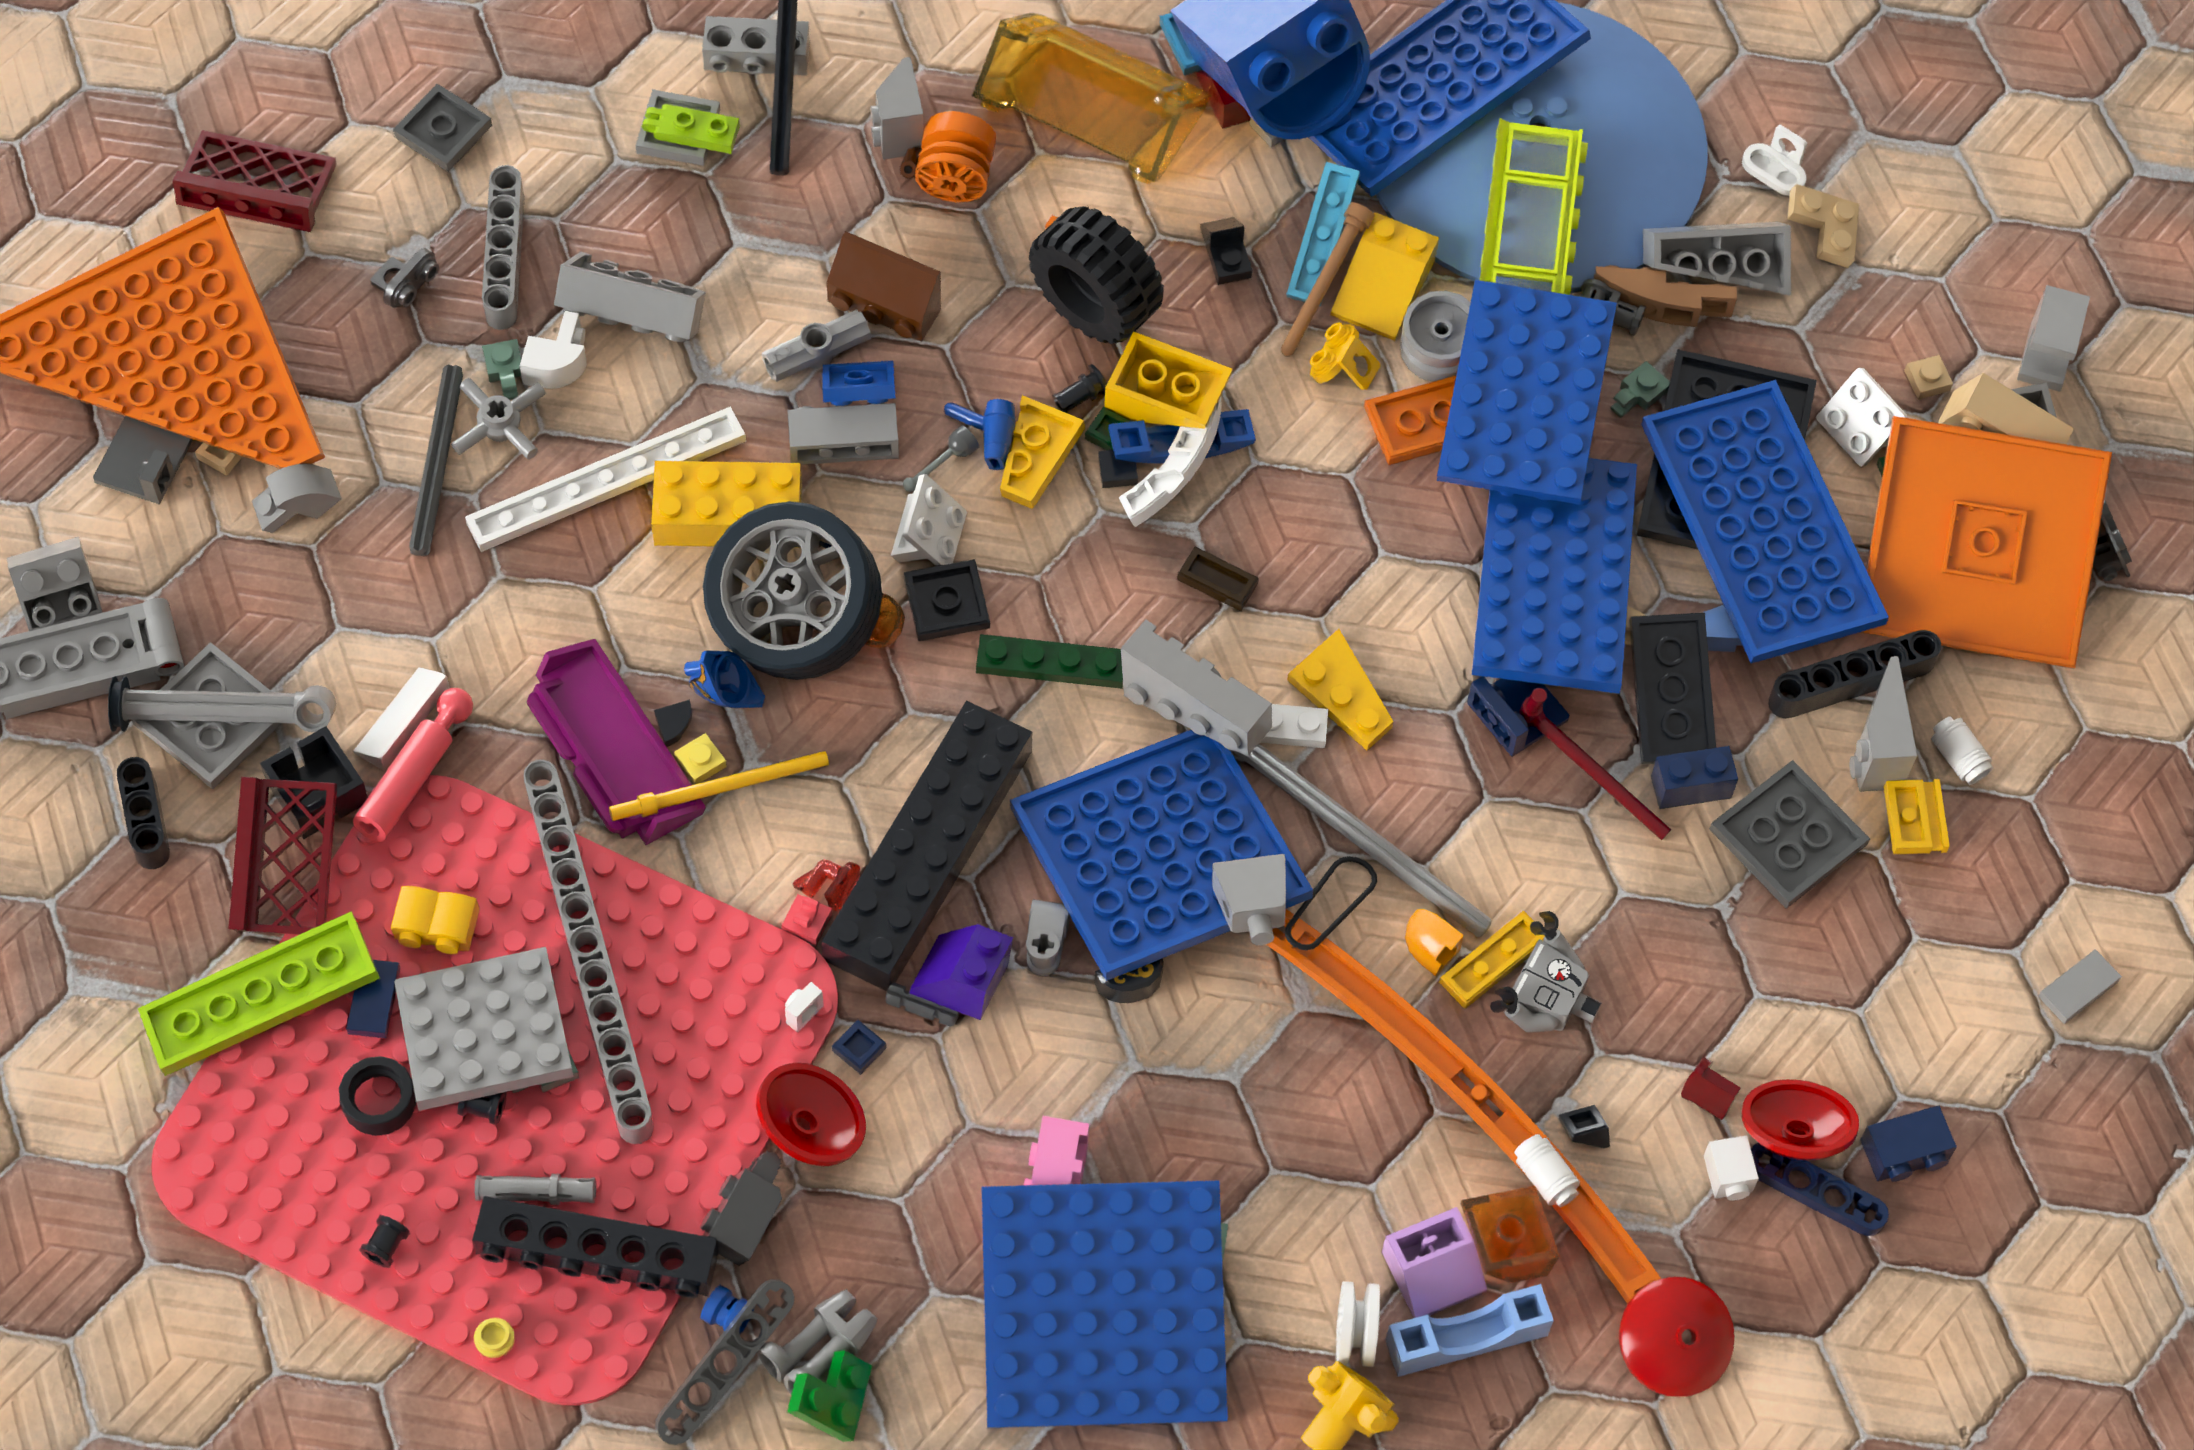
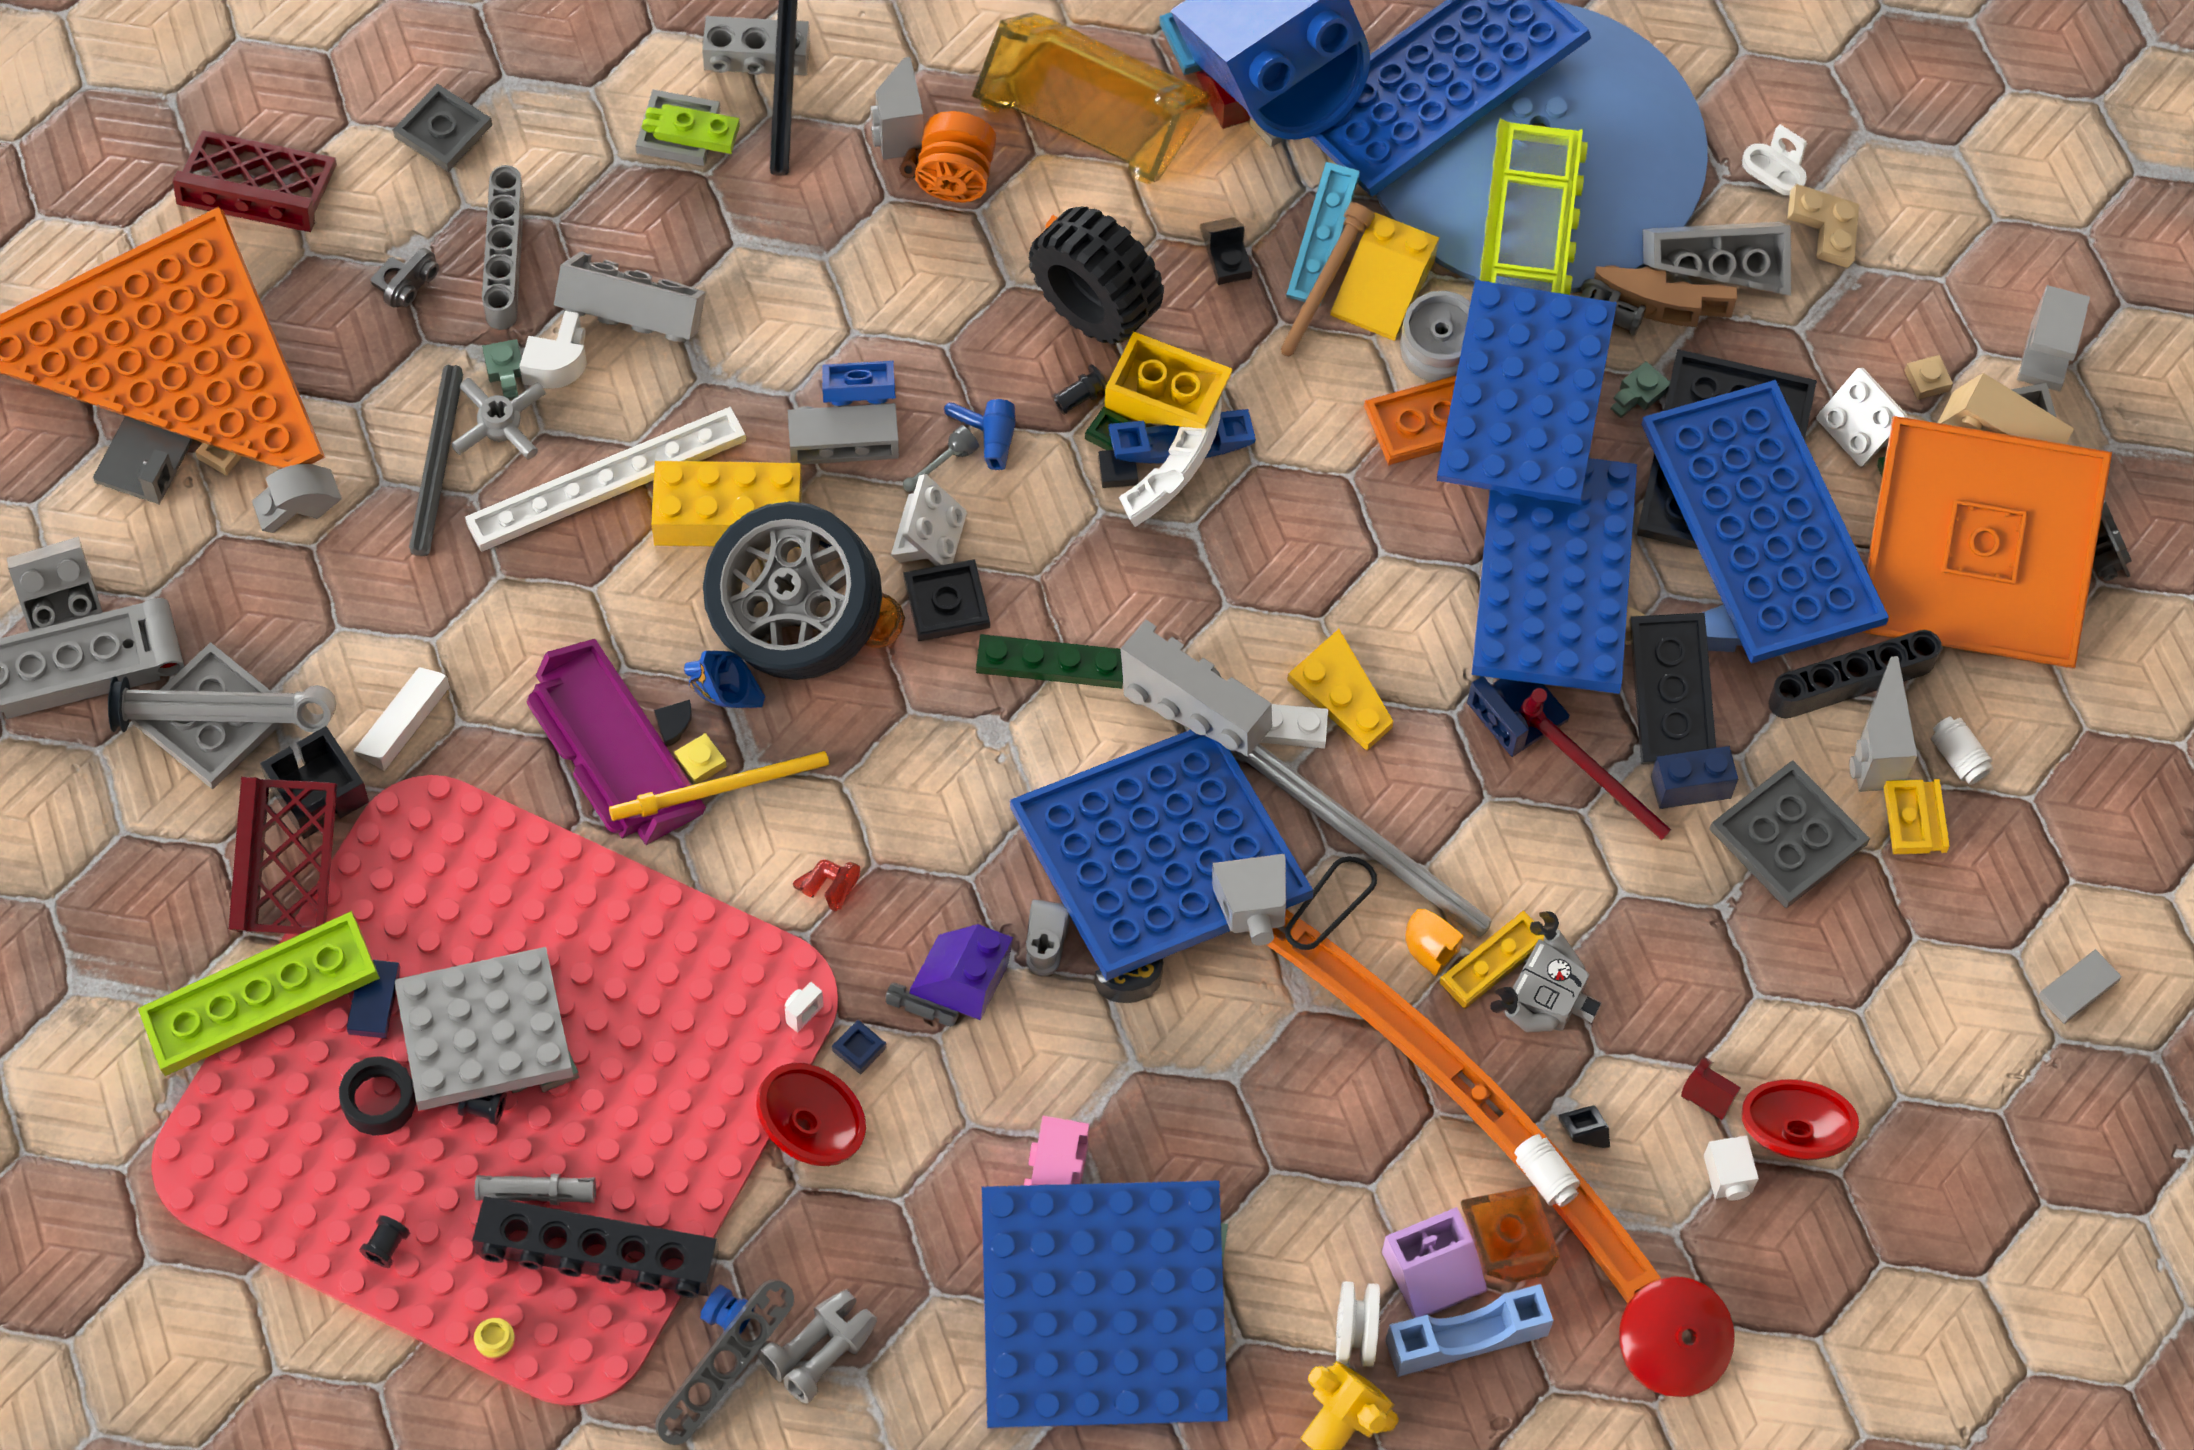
black beam [117,757,170,869] -> none
coral piece [353,688,473,842] -> none
yellow brick [391,886,480,954] -> none
light grey beam [524,759,653,1144] -> none
dark grey hinge [700,1151,782,1266] -> none
light grey piece [762,310,871,382] -> none
coral tile [781,894,832,946] -> none
green plate [787,1351,872,1442] -> none
black brick [821,700,1033,991] -> none
reddish brown slope [827,231,941,342] -> none
yellow wing [1000,395,1085,509] -> none
dark brown tile [1177,546,1259,611] -> none
yellow bracket [1310,322,1380,390] -> none
dark blue beam [1751,1143,1889,1236] -> none
dark blue brick [1860,1105,1957,1182] -> none

